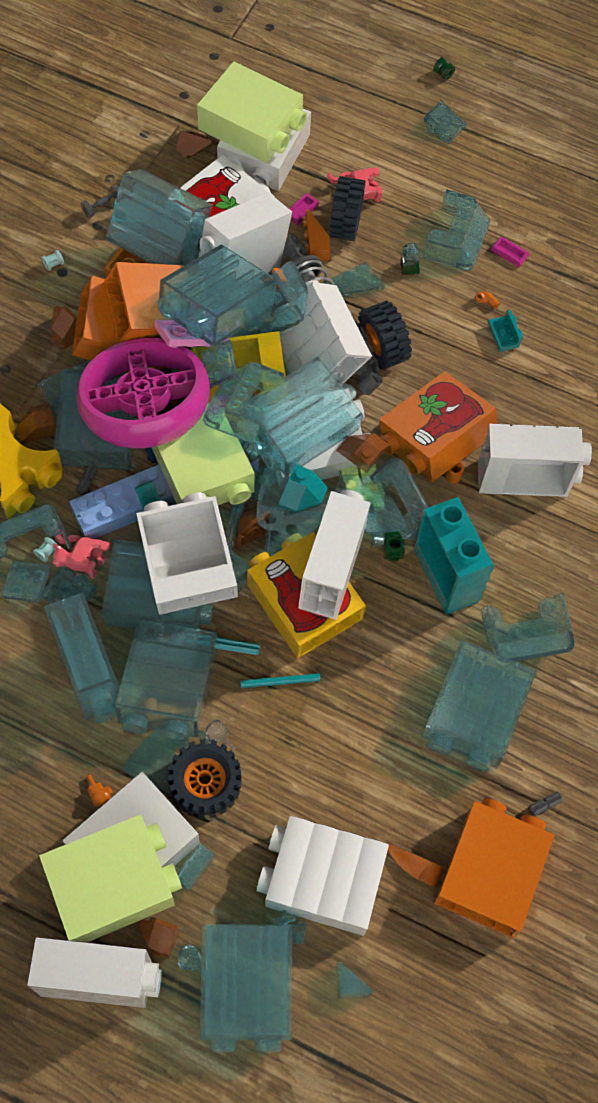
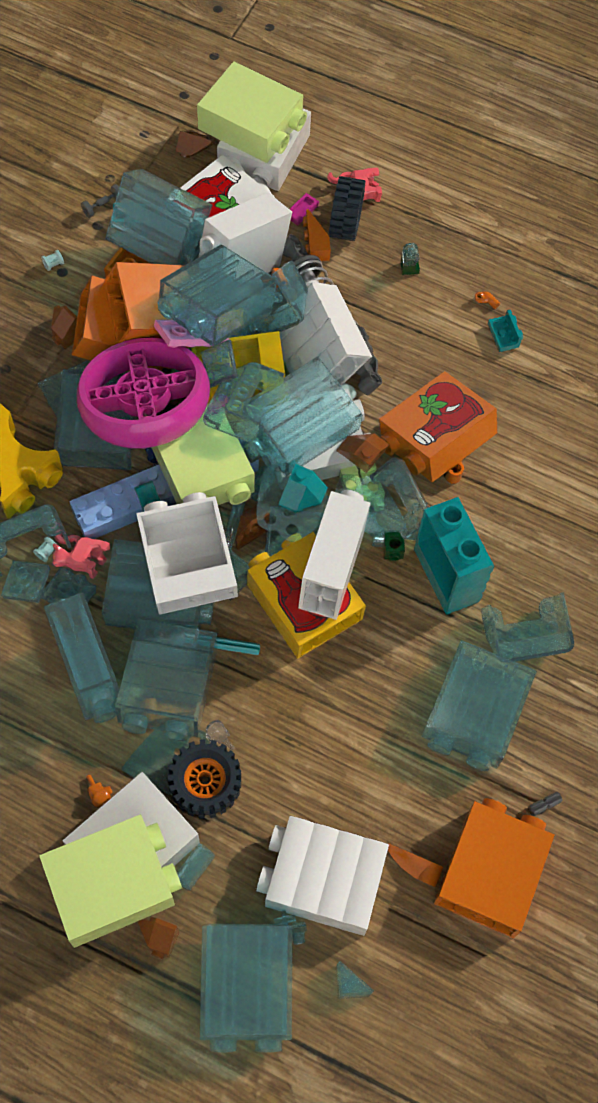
dark orange slope [17,403,57,444] -> none
white brick [27,937,162,1008] -> none
dark grey piece [76,465,97,495] -> none
clear light blue piece [178,944,210,979] -> none
teal bar [240,673,320,688] -> none
clear light blue wing [322,262,385,297] -> none
black wheel [358,300,412,370] -> none
clear light blue slope [423,99,467,144] -> none
clear light blue windscreen [423,189,490,271] -> none
dark green wheel [433,57,456,80] -> none
white brick [478,424,592,497] -> none
dark pink tile [491,236,530,267] -> none

